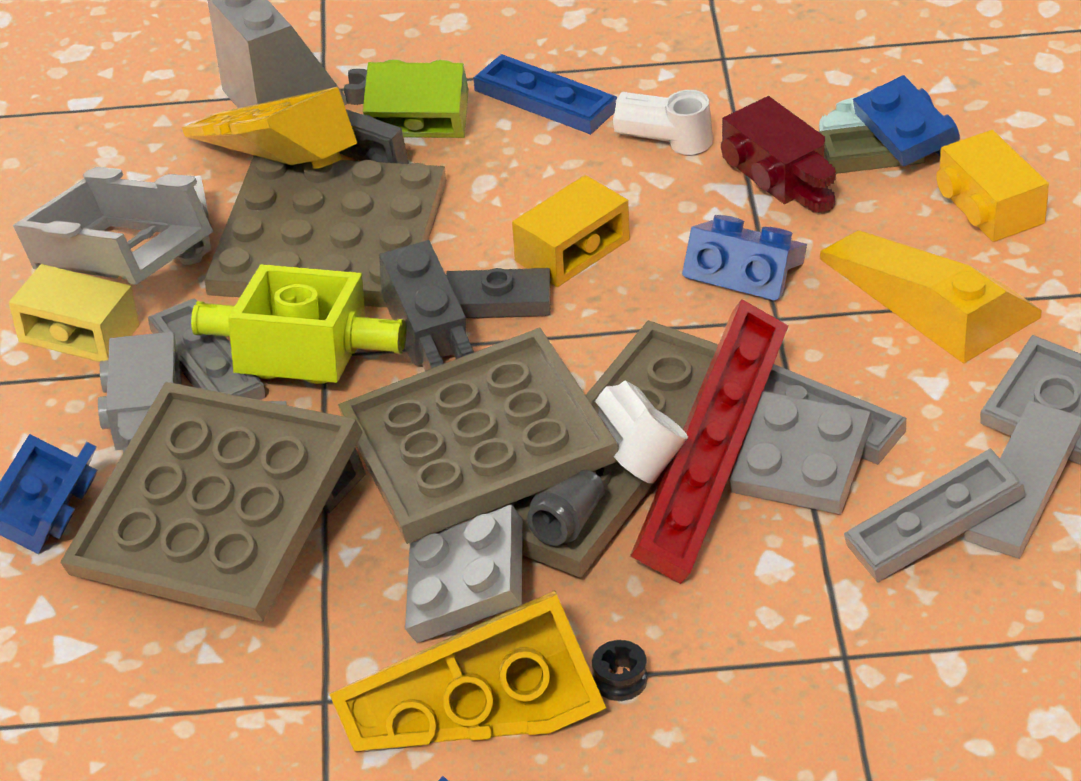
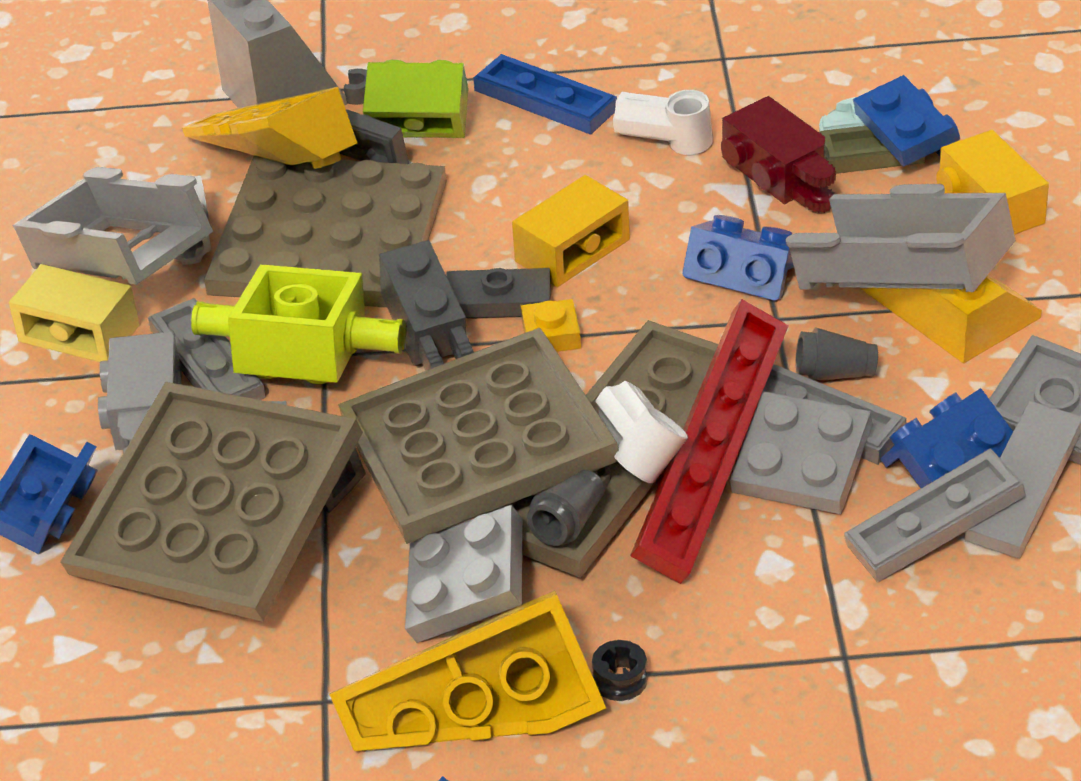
none -> yellow plate [521,299,581,352]
none -> light grey piece [786,184,1016,292]
none -> dark grey cone [795,327,878,381]
none -> blue bracket [880,388,1013,488]

